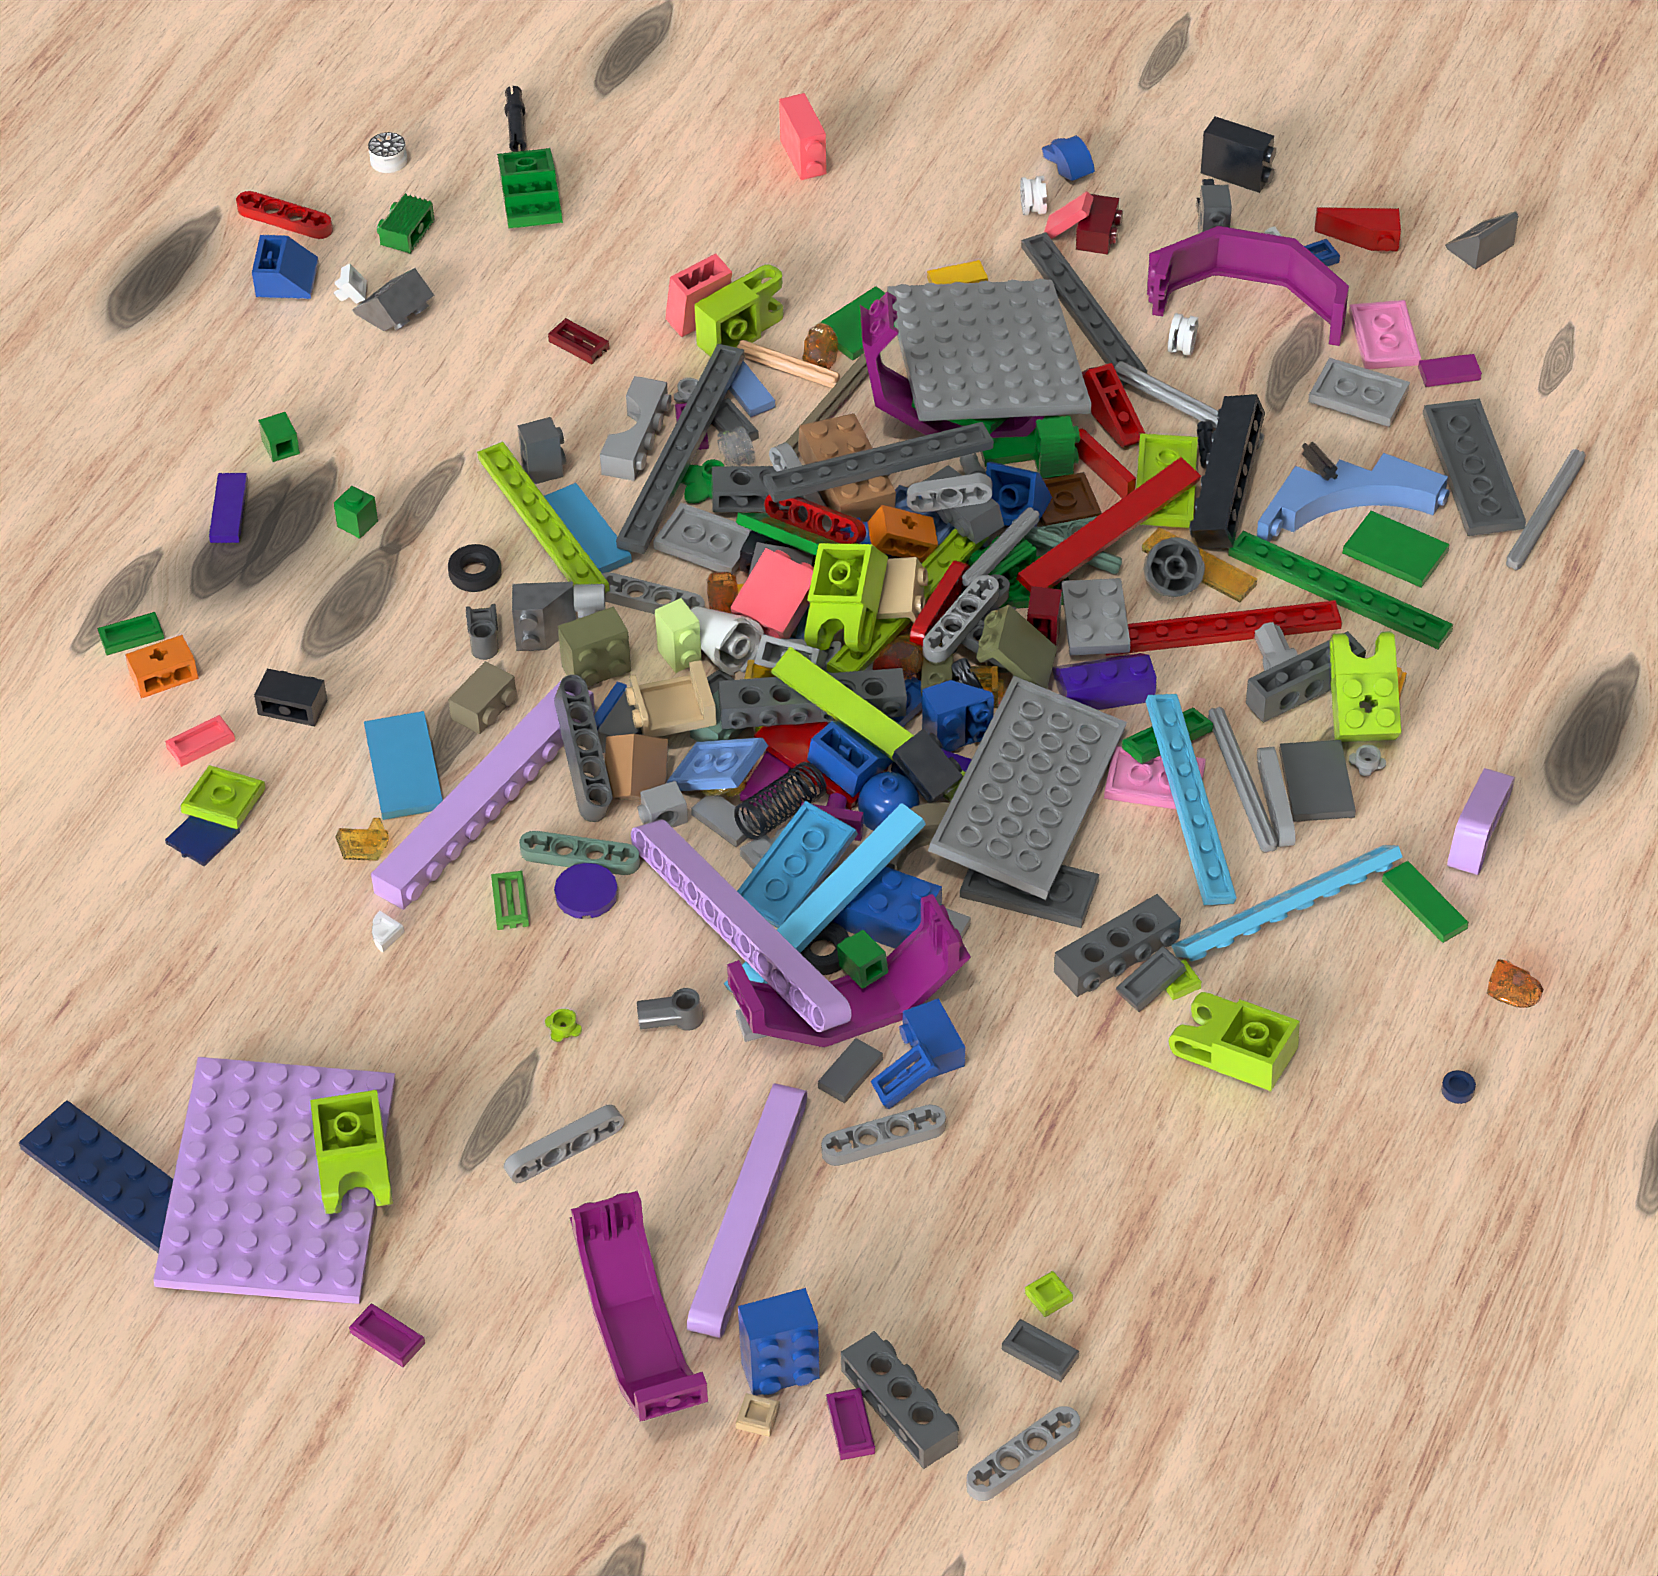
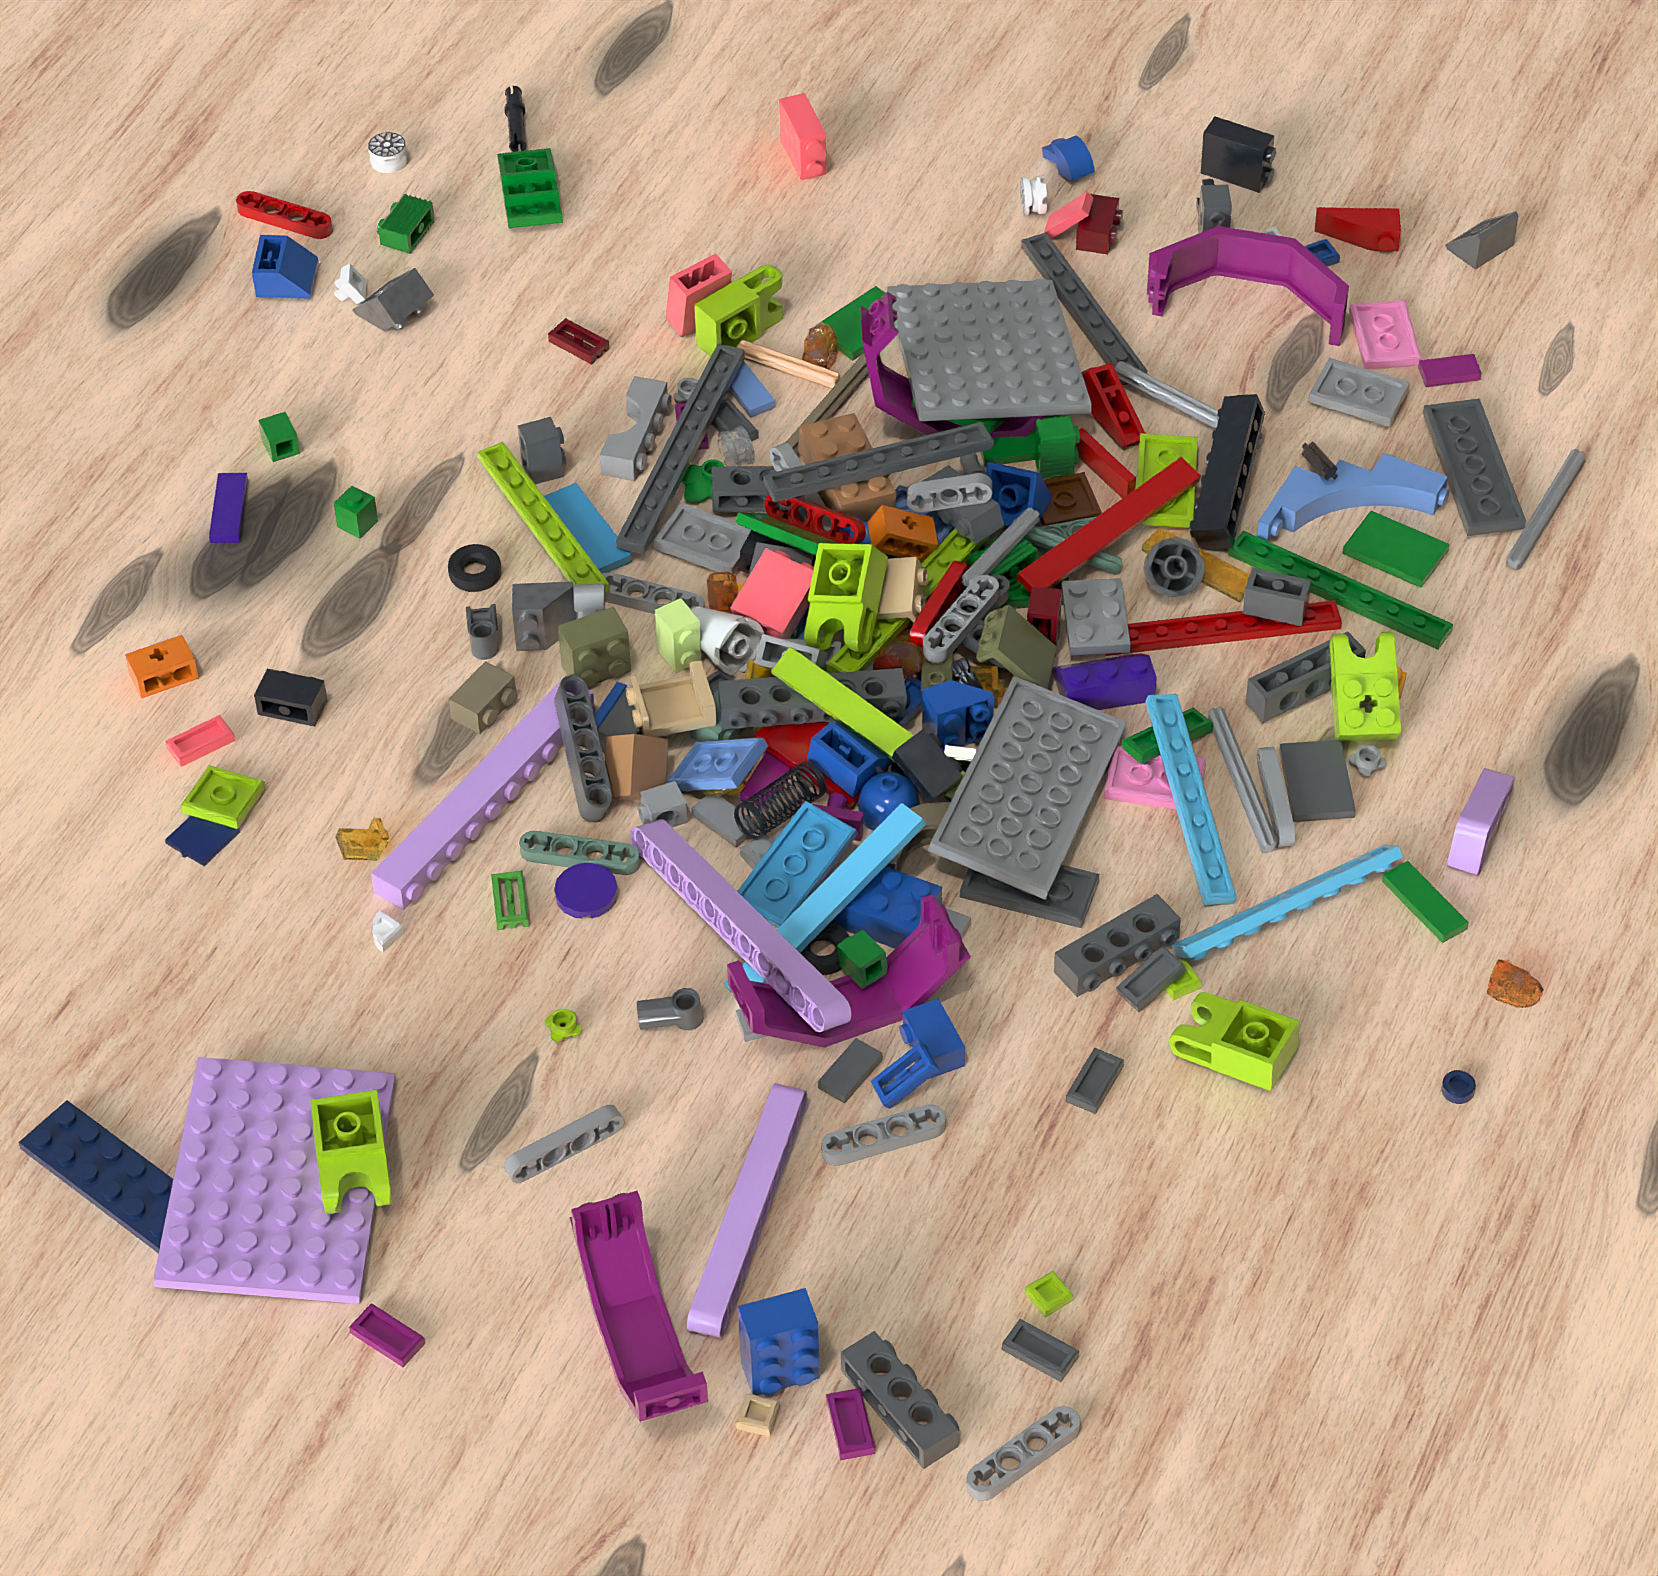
green tile [97,612,164,656] -> none
dark azure tile [364,711,443,820] -> none
yellow tile [927,260,988,284] -> none
white wheel [1168,313,1198,356] -> none
black axle [1197,421,1213,469] -> none
light grey piece [1255,622,1298,671] -> none
none -> tile [944,745,976,766]
none -> dark grey tile [1066,1048,1124,1114]
none -> dark grey brick [1243,568,1311,626]

